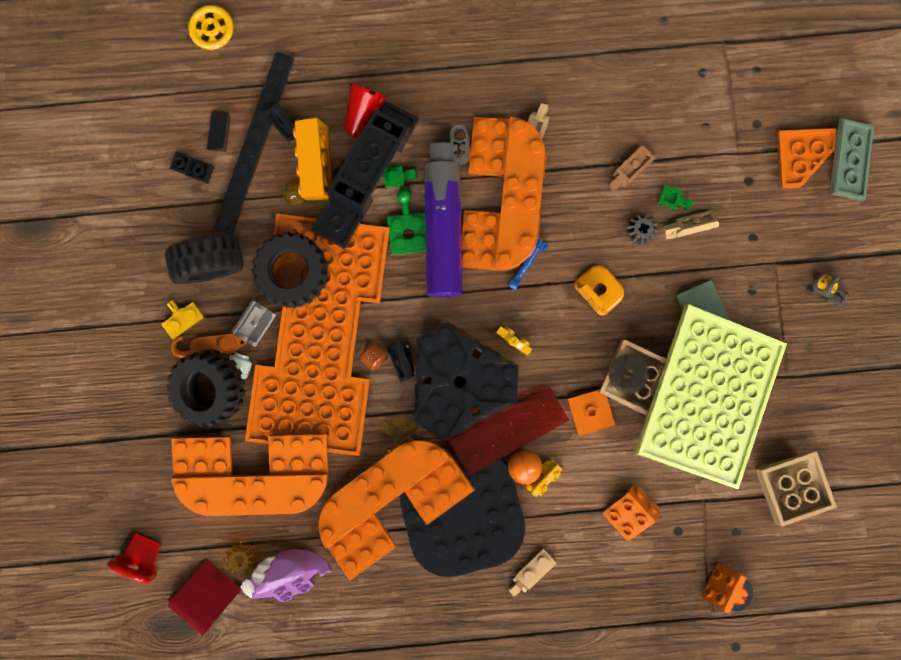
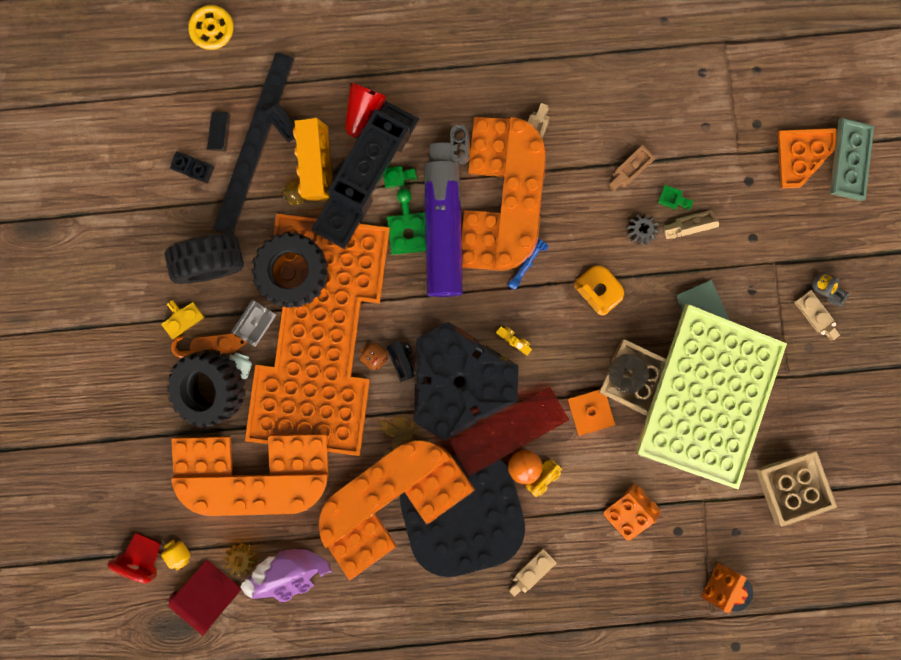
none -> yellow head [161,540,191,570]
none -> tan hinge [794,290,840,341]

